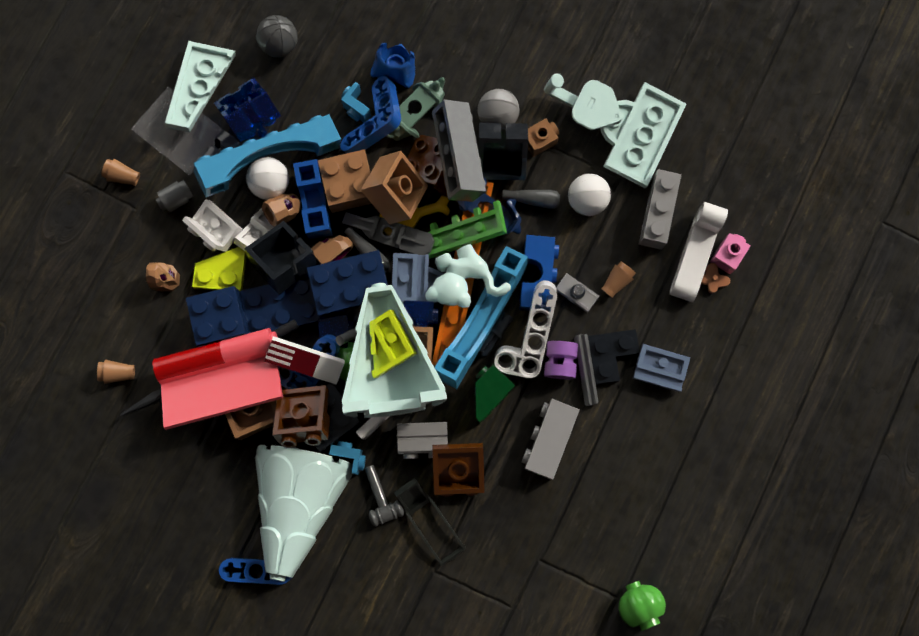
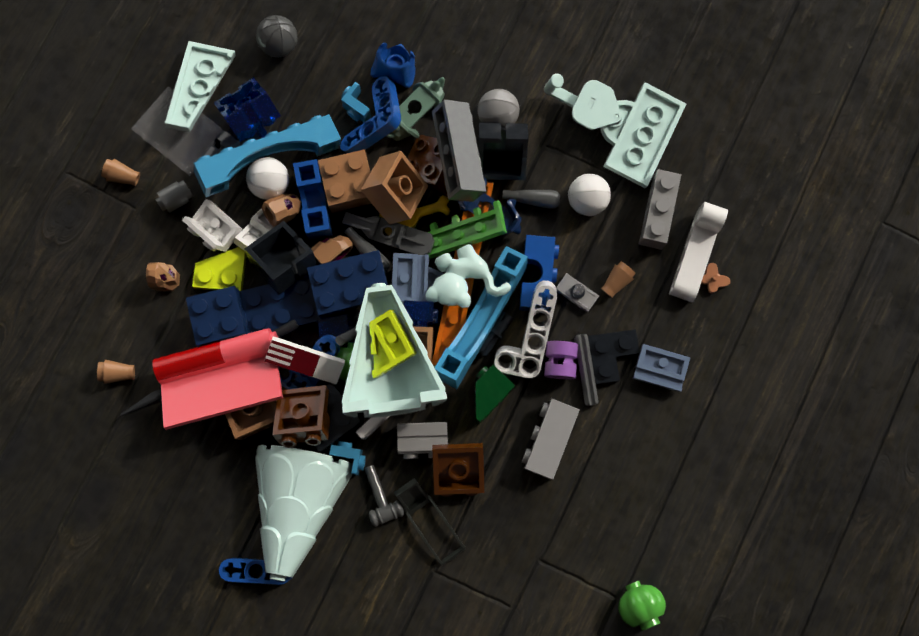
medium nougat brick [528,119,560,157] -> none
bright pink brick [710,233,750,274] -> none

